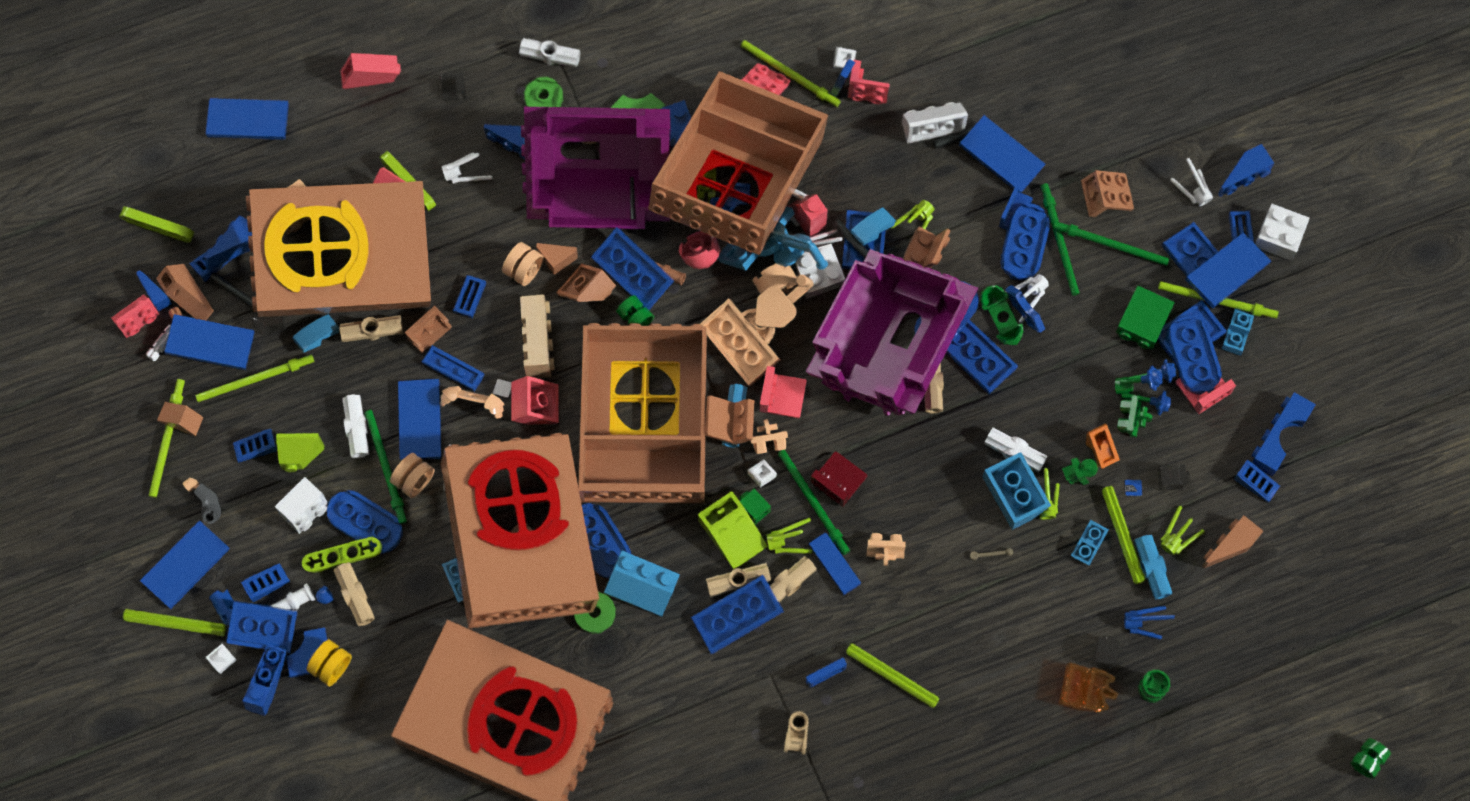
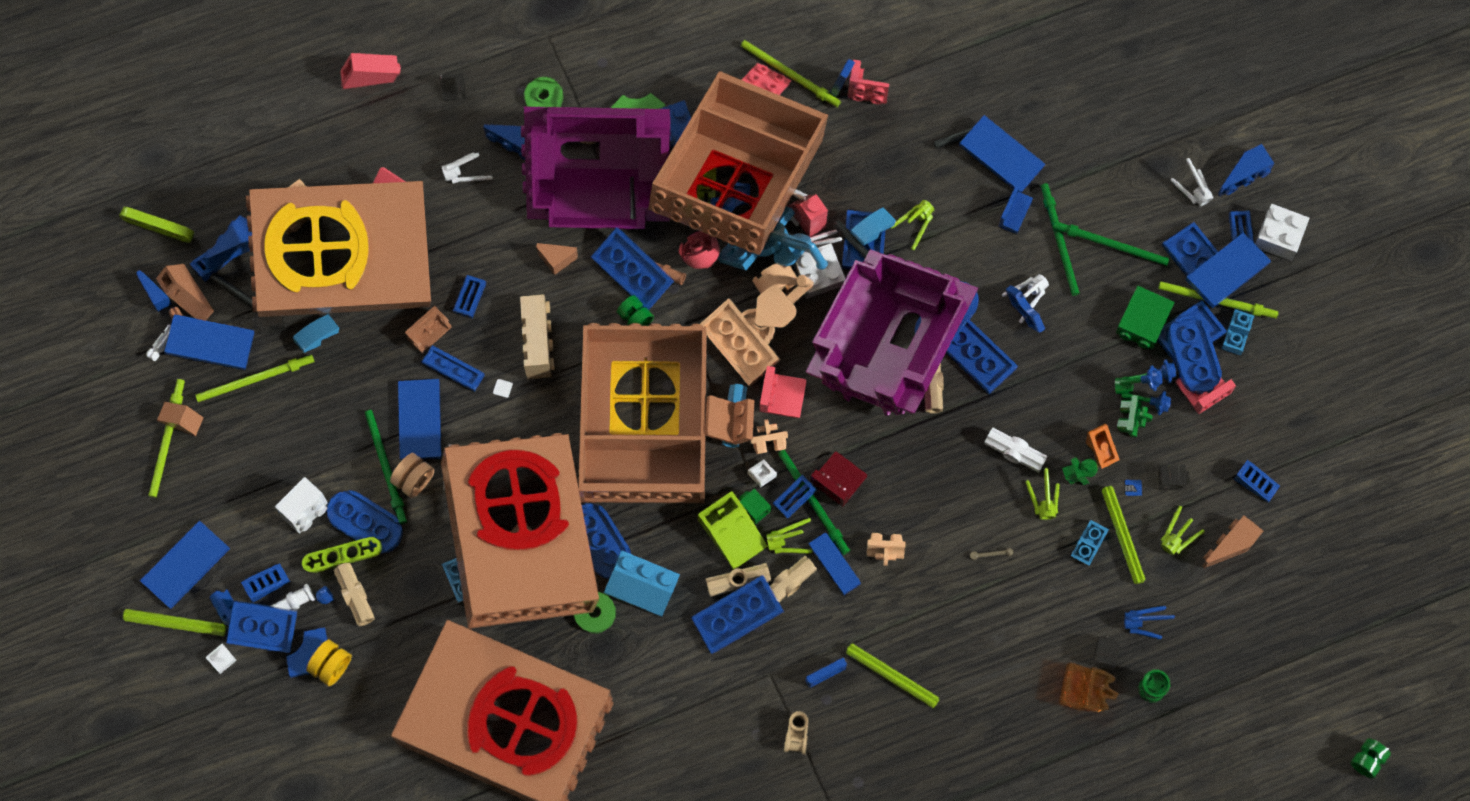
coral bracket [111,294,160,338] -> none
dark grey arm [183,478,221,524] -> none
blue tile [206,98,289,140] -> none
blue slope [233,428,278,463] -> none
blue slope [243,644,287,716] -> none
lime slope [276,433,325,472] -> none
tan piece [340,315,403,342] -> none
white piece [343,394,369,458] -> none
lime beam [379,151,436,212] -> none
light nougat piece [440,386,505,419] -> none
light nougat wheel [502,242,544,286] -> none
coral slope [511,376,559,425] -> none
white piece [519,38,580,68] -> none
nougat slope [556,264,616,302] -> none
white tile [833,47,856,71] -> none
white slope [902,102,968,143] -> none
nougat bracket [902,226,951,268] -> none
green piece [980,285,1023,345] -> none
dark azure slope [982,452,1051,530] -> none
blue tile [1001,203,1050,281] -> none
nougat bracket [1081,170,1134,217] -> none
dark azure piece [1134,535,1172,599] -> none
blue arch [1251,392,1316,477] -> none
none -> blue tile [773,474,817,518]

